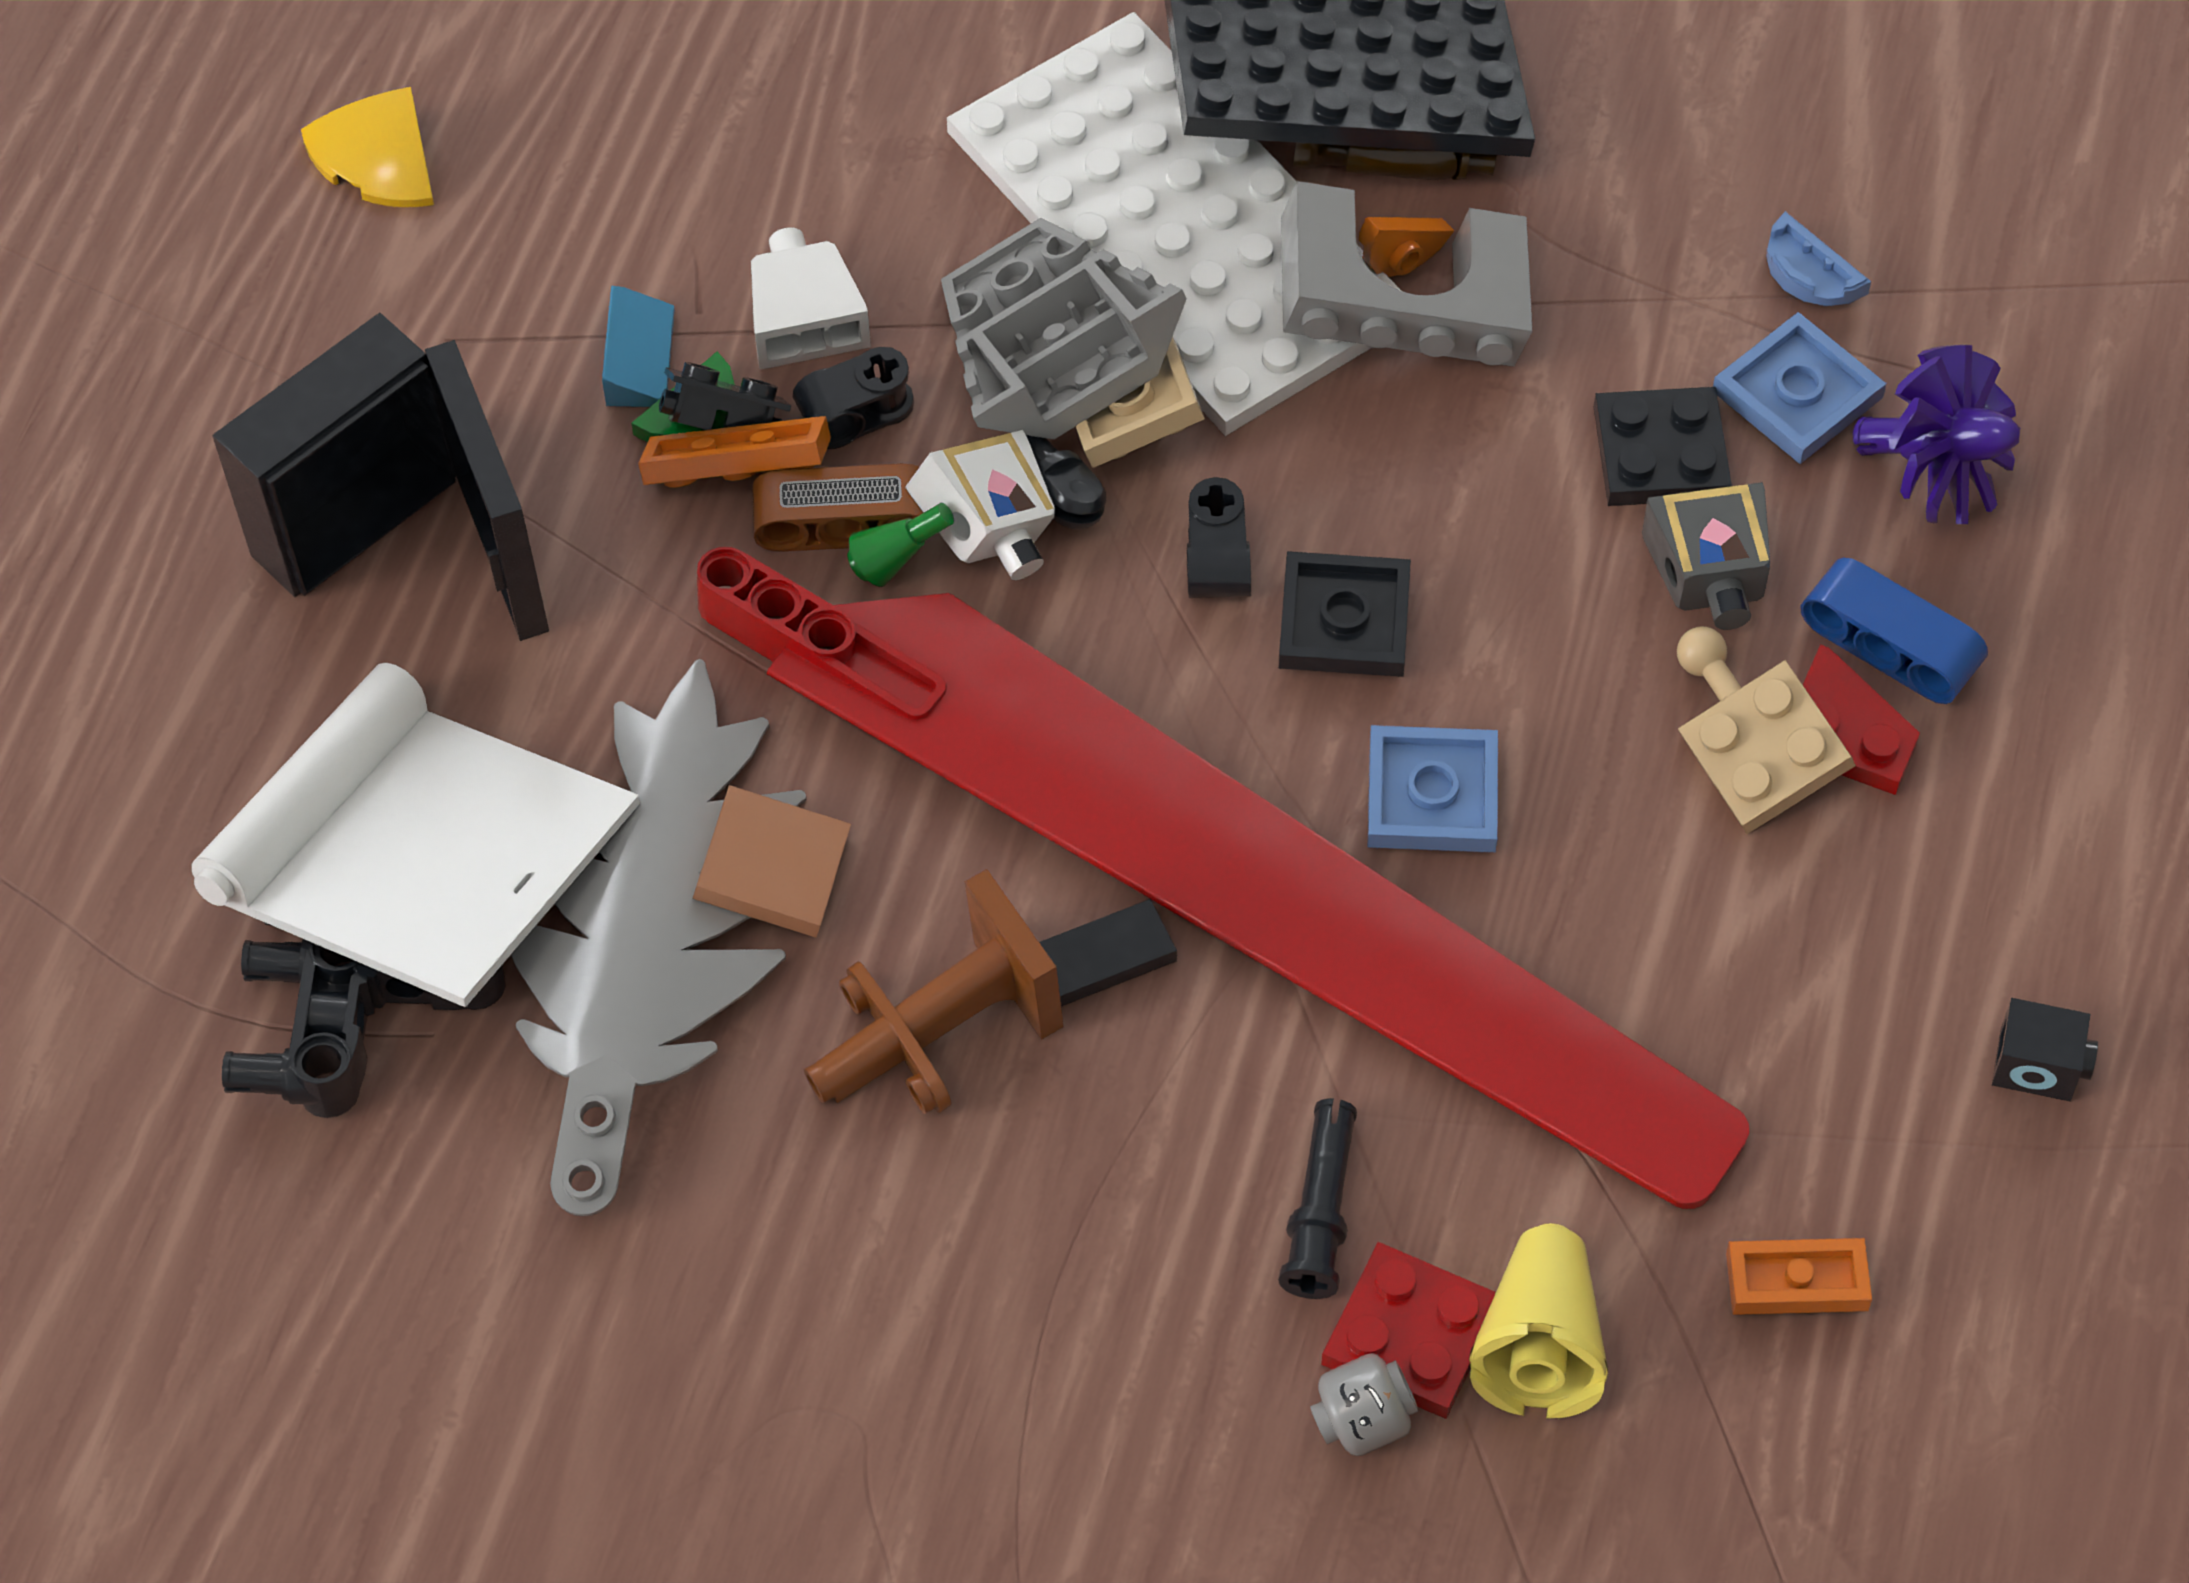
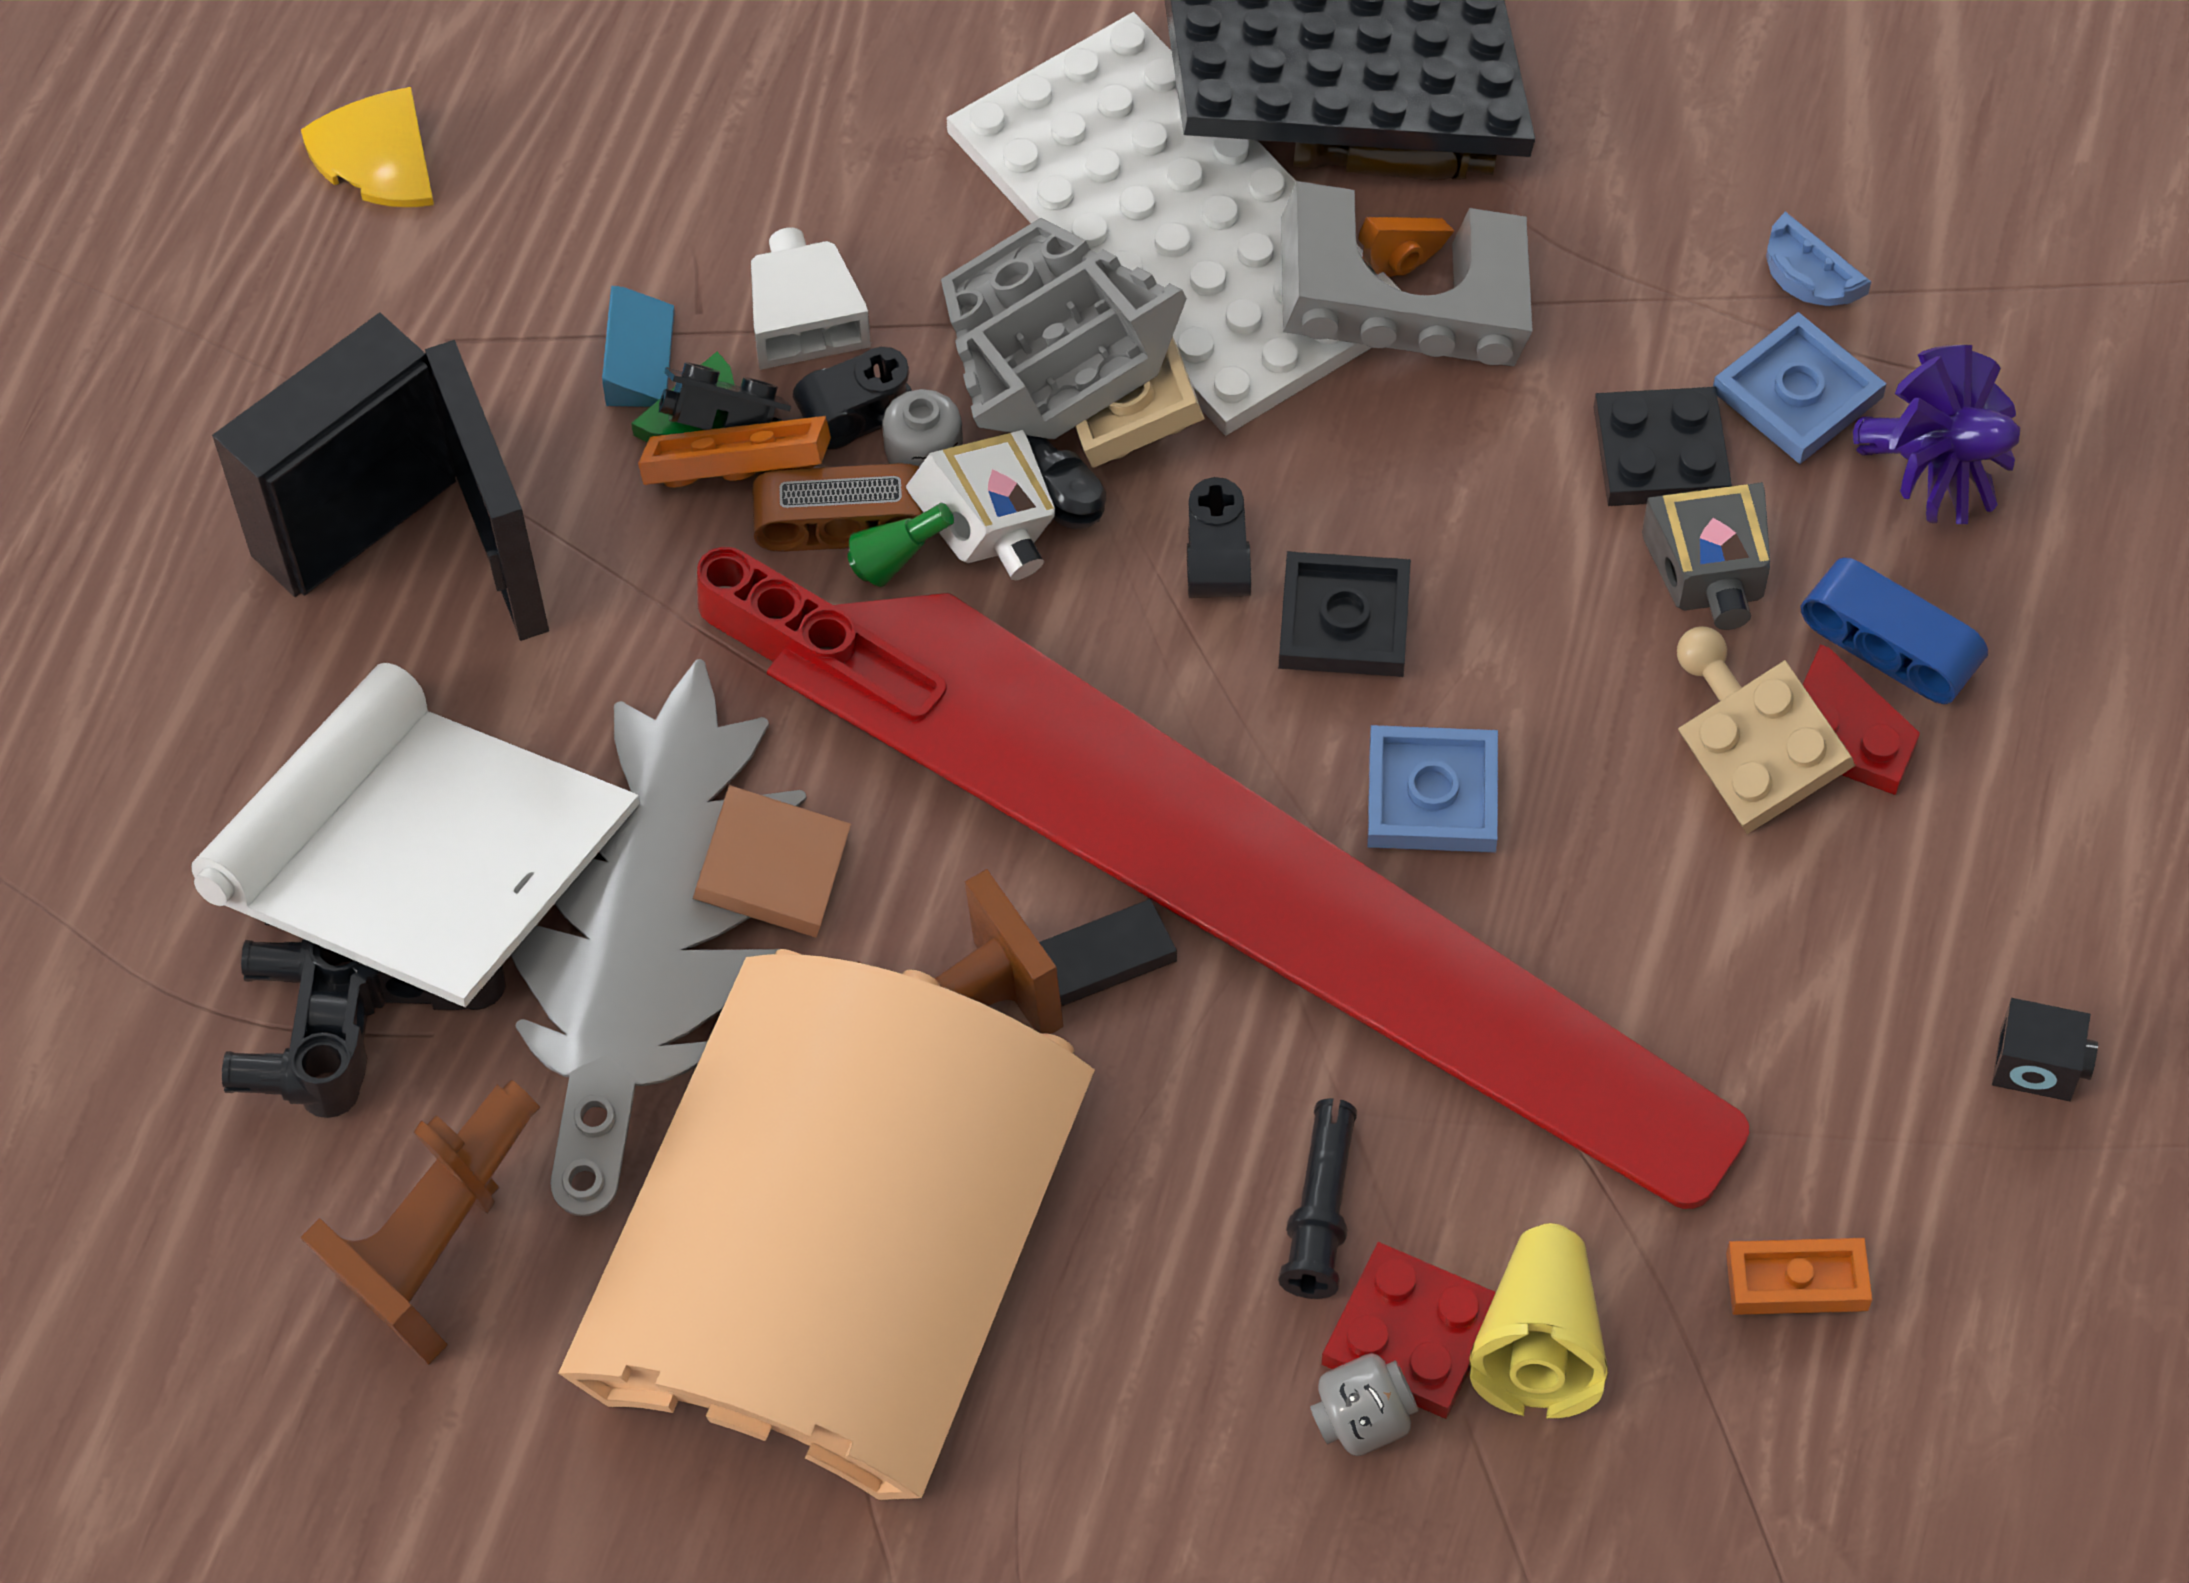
none -> dark orange piece [300,1080,540,1365]
none -> light nougat panel [558,949,1095,1500]
none -> light grey head [882,389,963,467]

